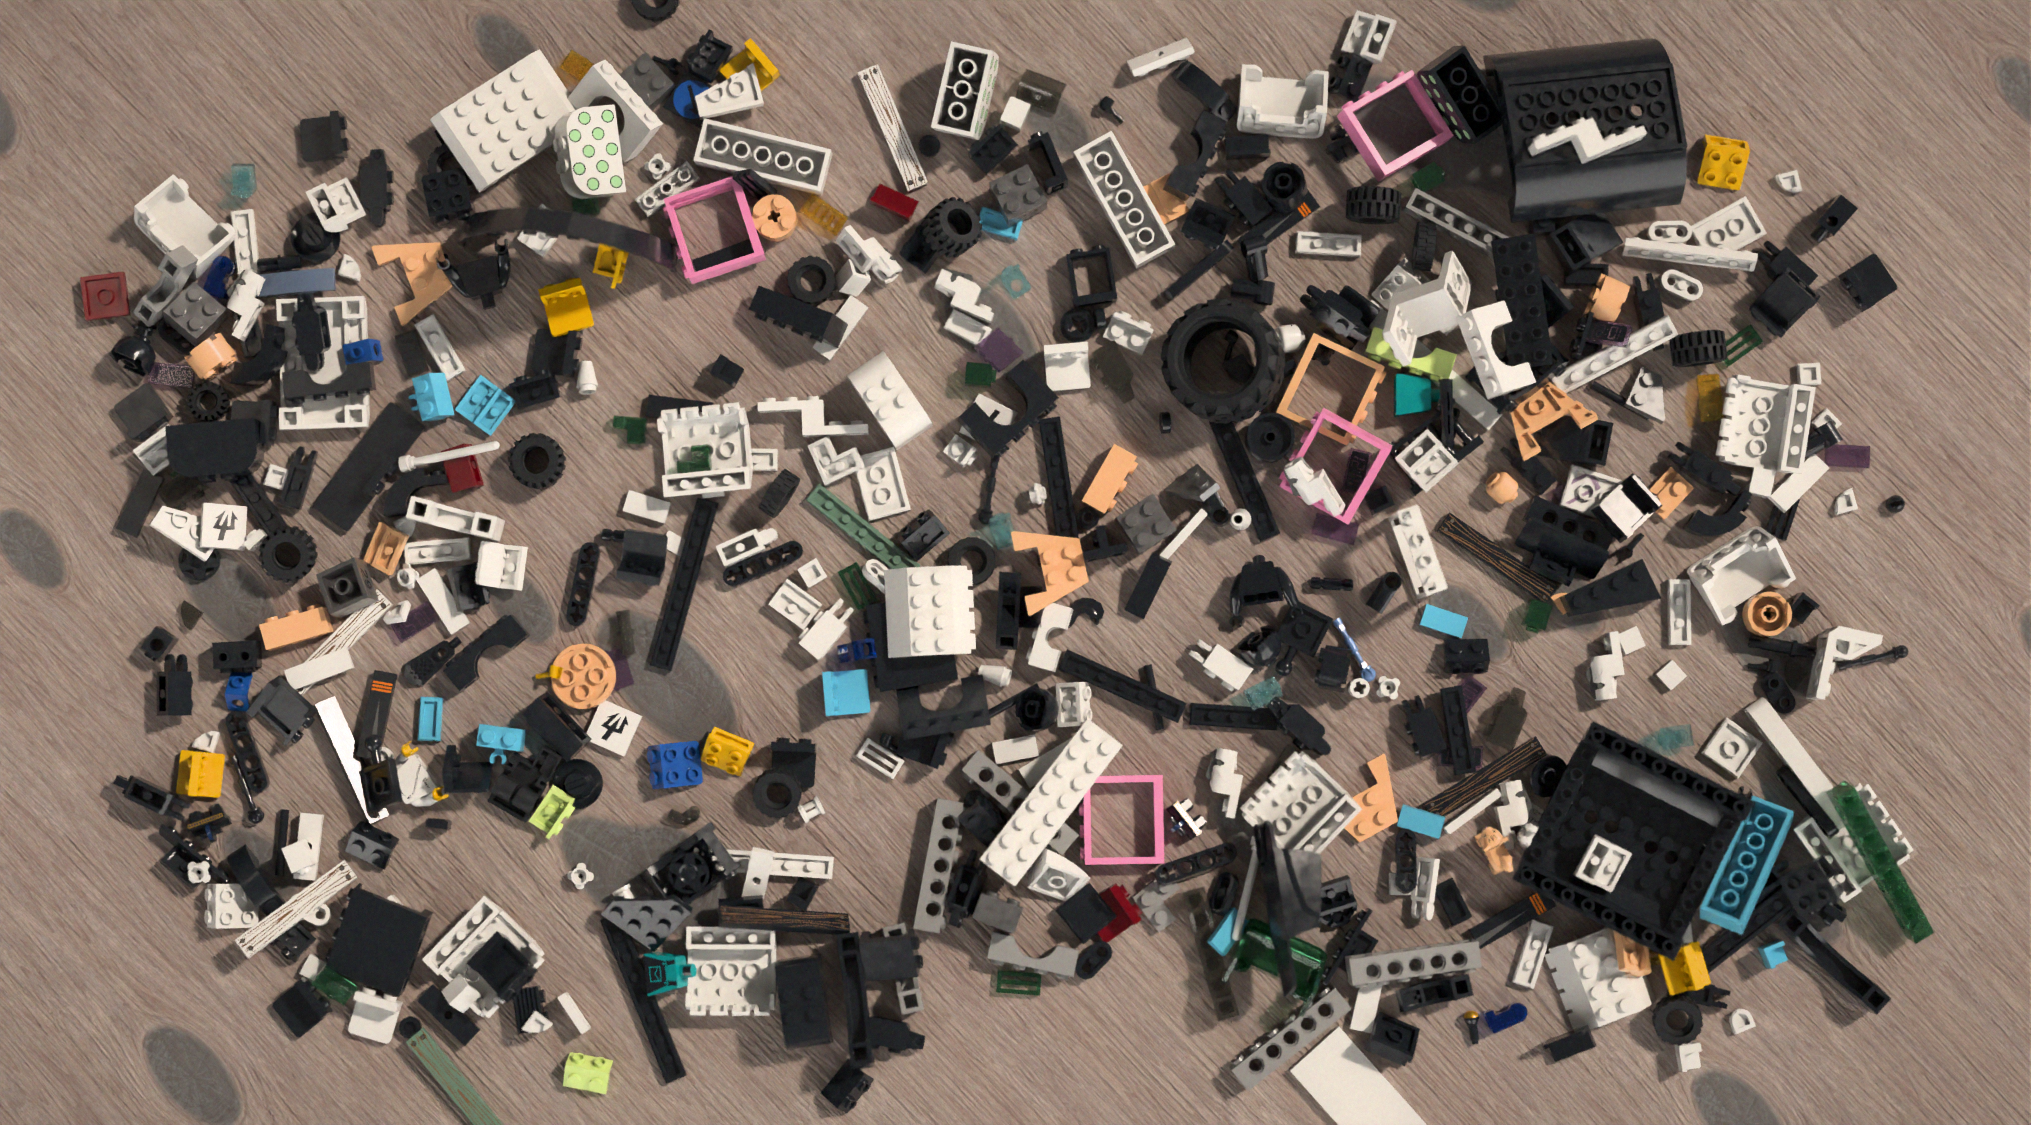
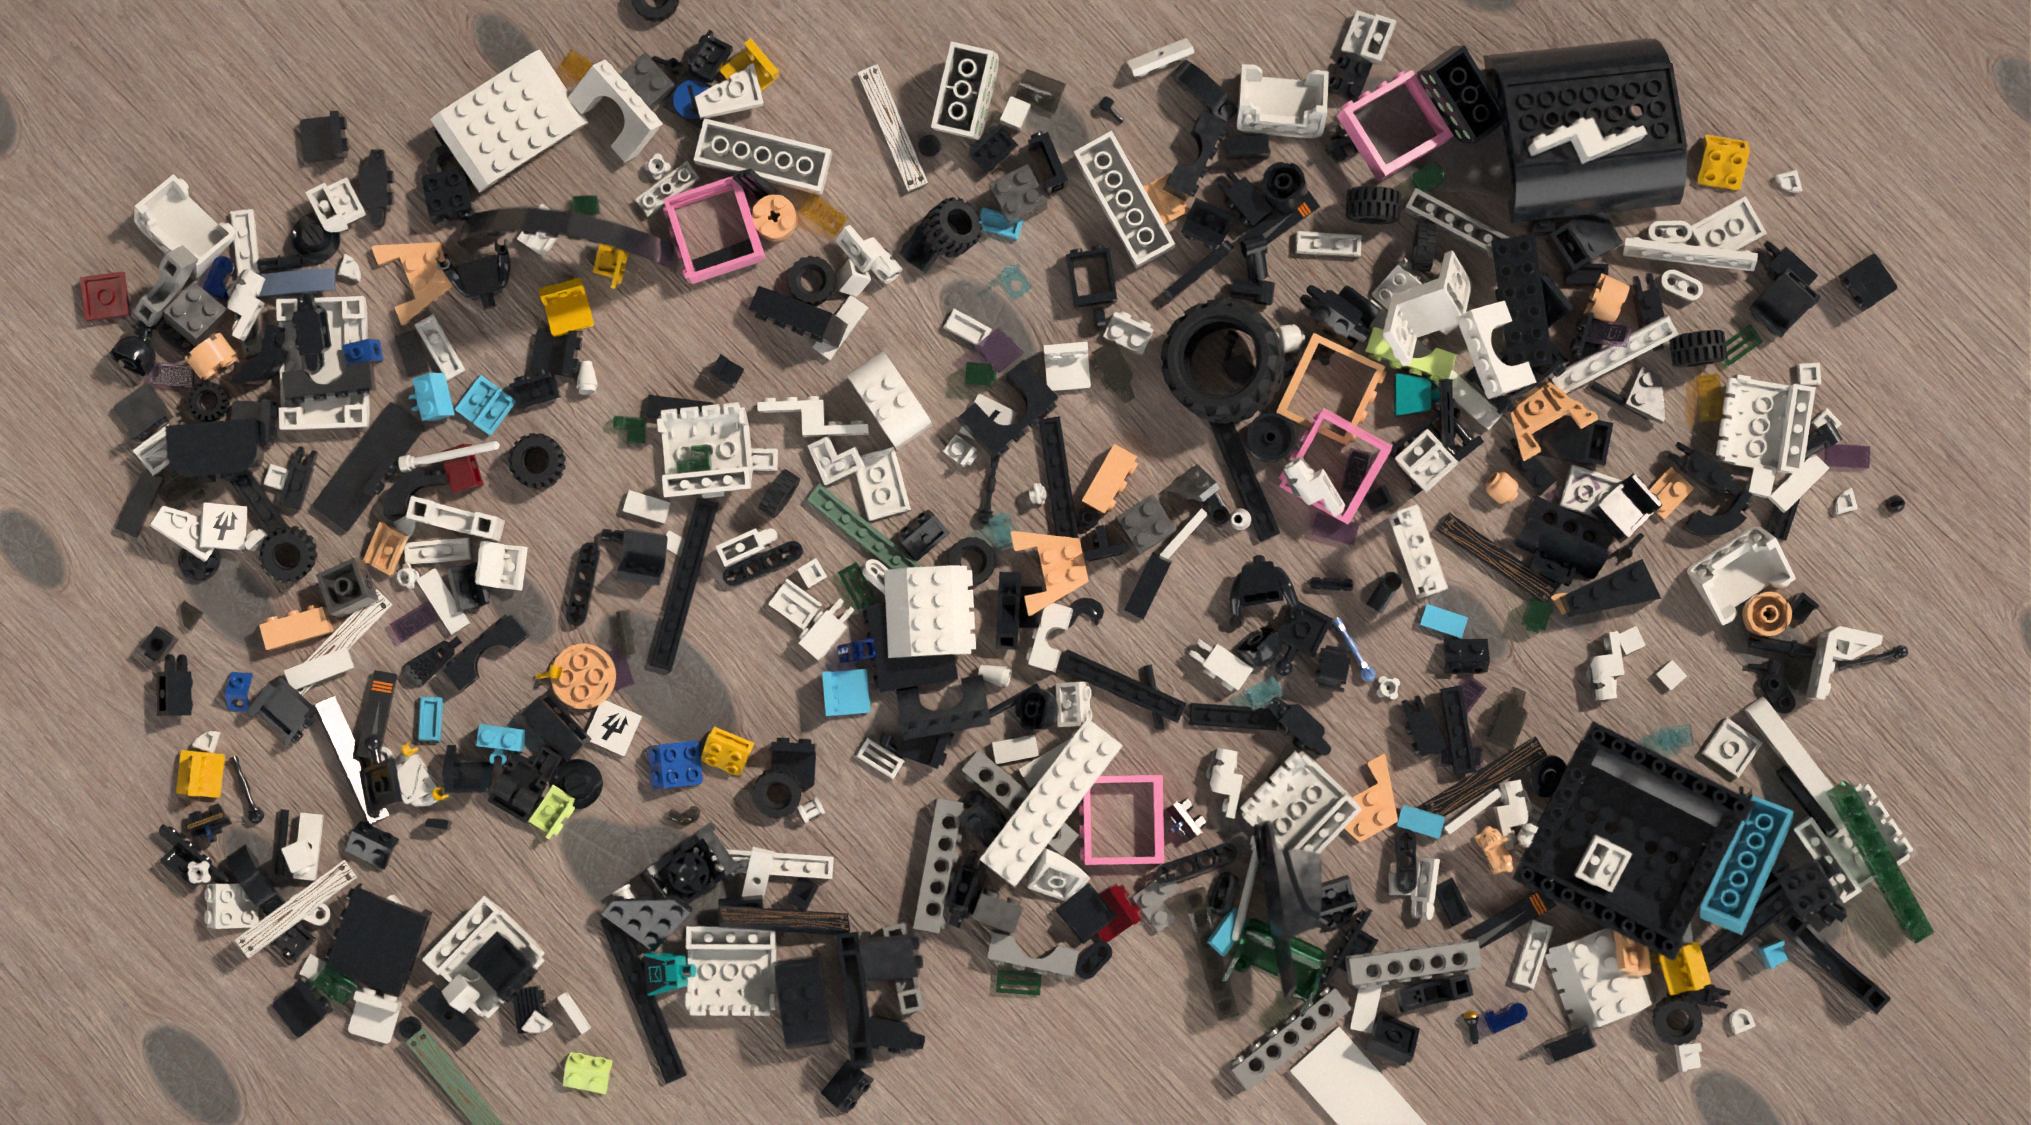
black hinge [113,775,191,821] -> none
black brick [212,640,262,673] -> none
black beam [225,711,270,792] -> none
clear light blue bracket [231,164,257,198] -> none
white tile [383,600,411,624] -> none
white brick [553,104,626,199] -> none
white plate [567,863,594,889] -> none
dark red panel [870,183,919,222] -> none
white plate [934,269,994,324] -> none
black gear [1060,308,1095,343] -> none
black tile [1159,412,1171,434] -> none
white bush [1348,678,1370,698] -> none
white tile [1667,579,1691,645] -> none
black torso [1810,195,1858,243] -> none

